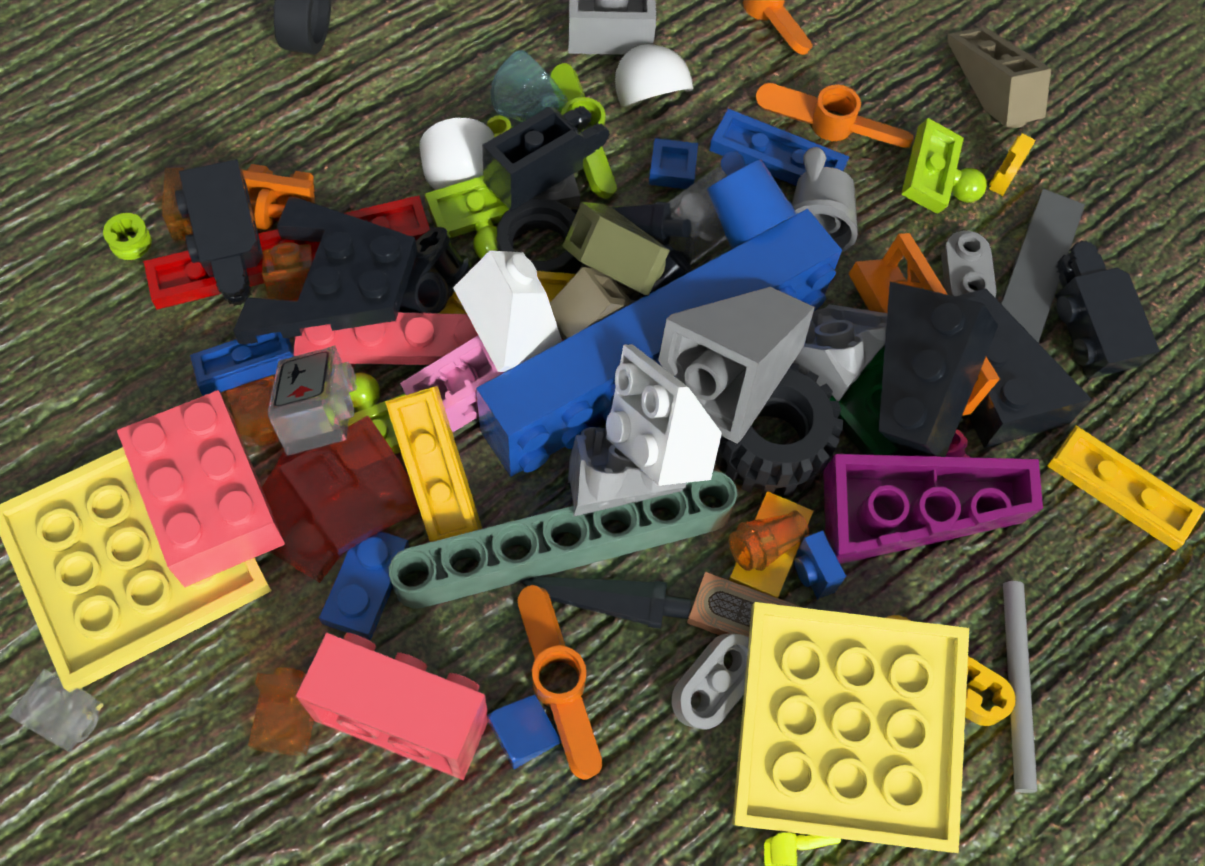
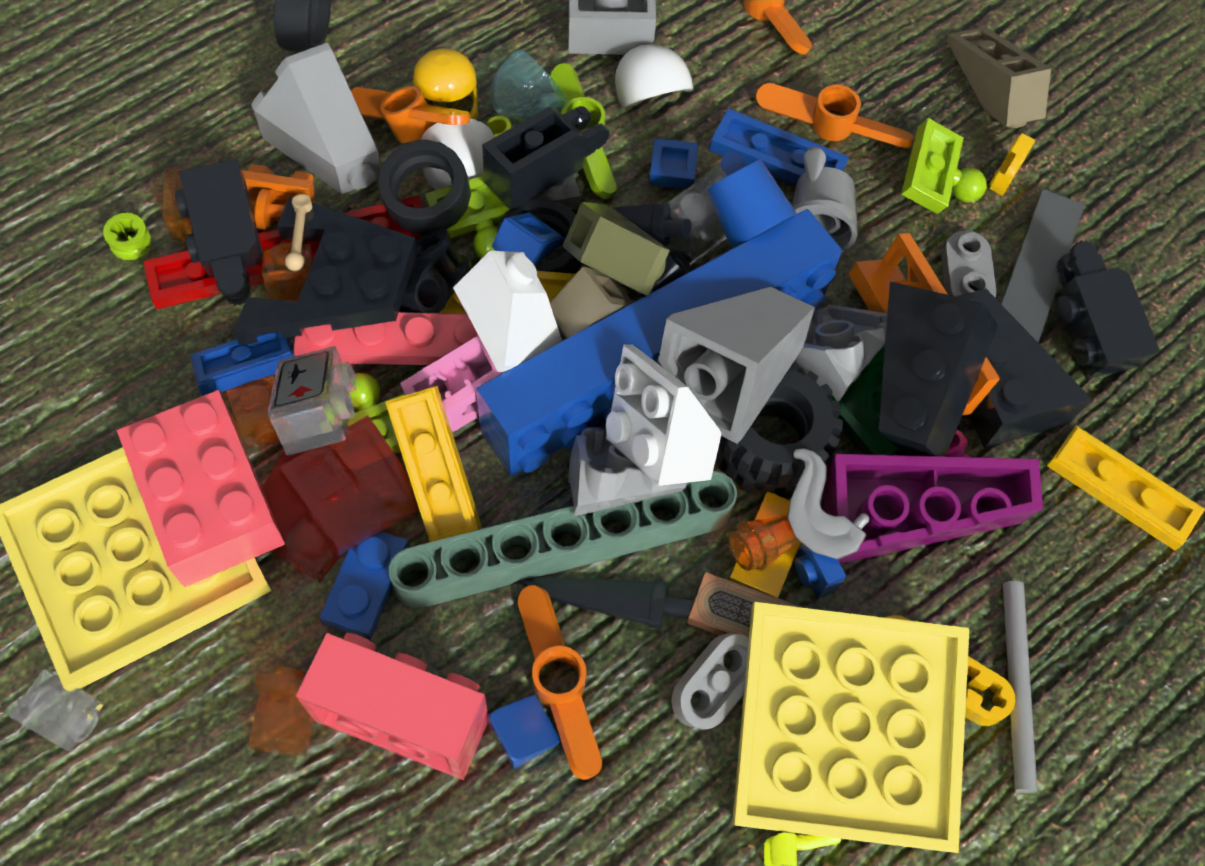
none -> light grey slope [251,42,381,194]
none -> tan hinge [285,194,313,271]
none -> orange piece [351,86,470,143]
none -> black tyre [377,140,471,235]
none -> yellow helmet [413,48,478,120]
none -> blue slope [492,213,564,266]
none -> light grey piece [788,448,869,560]

